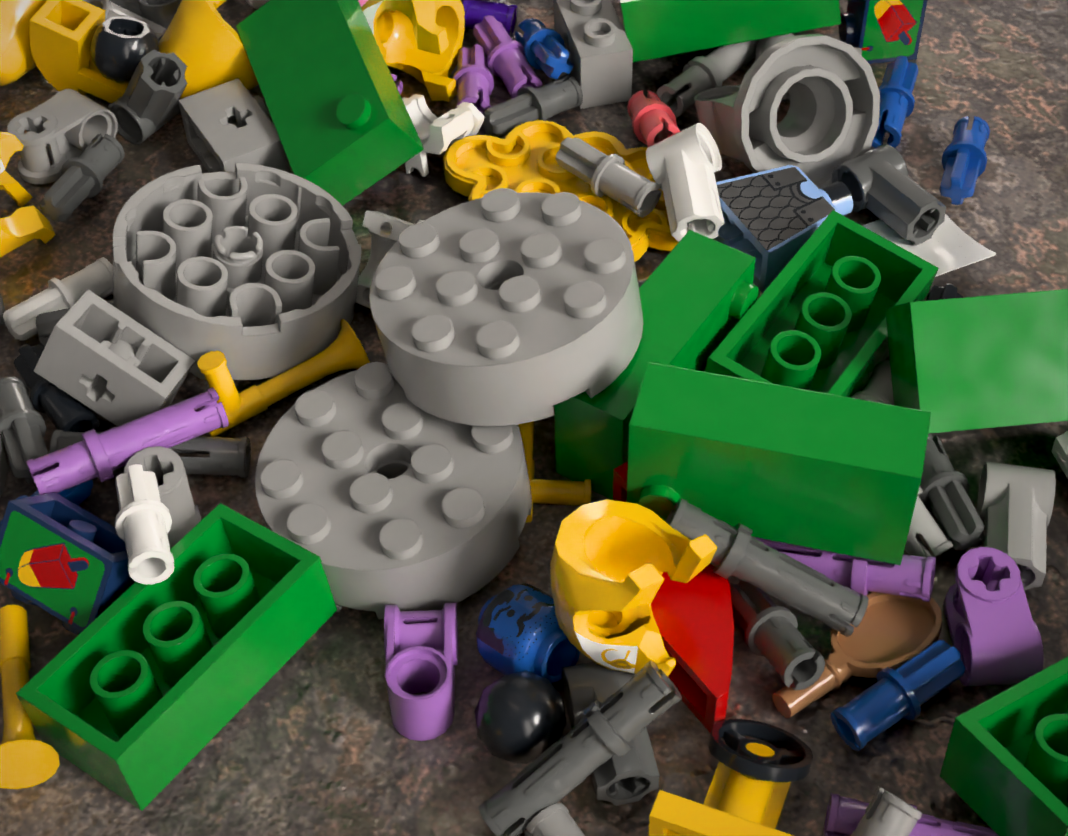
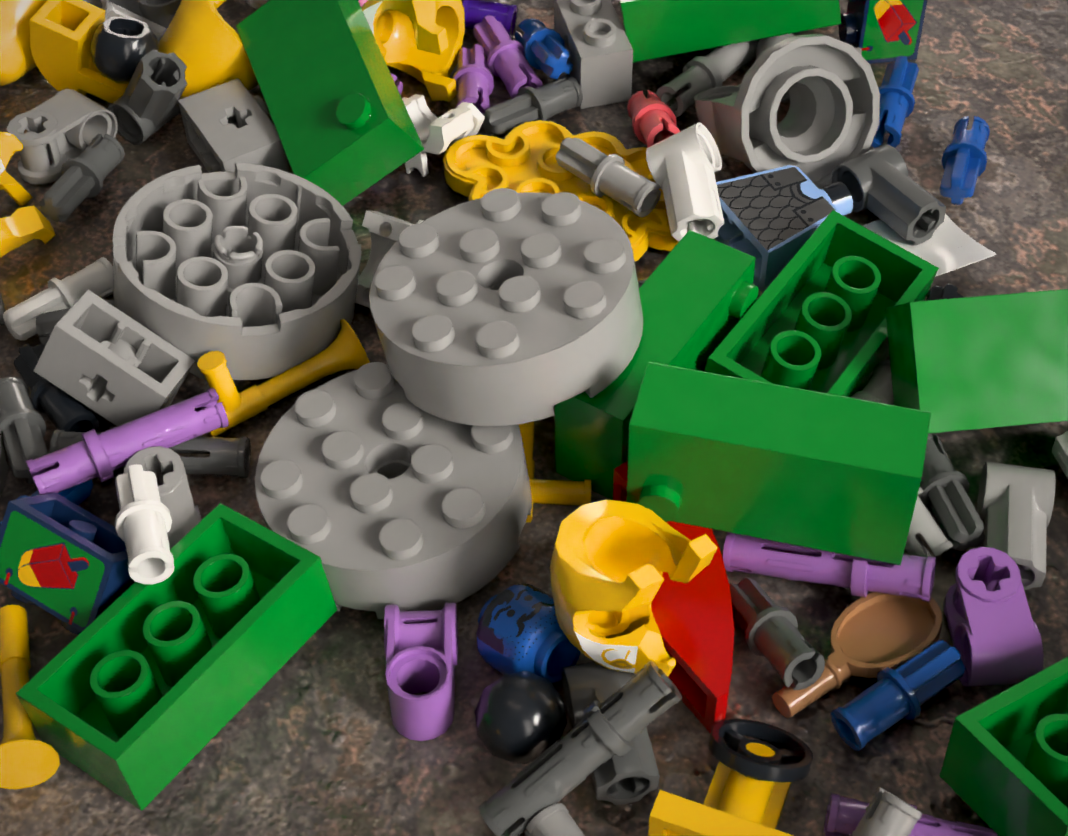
dark grey pin [665,498,869,637] -> none

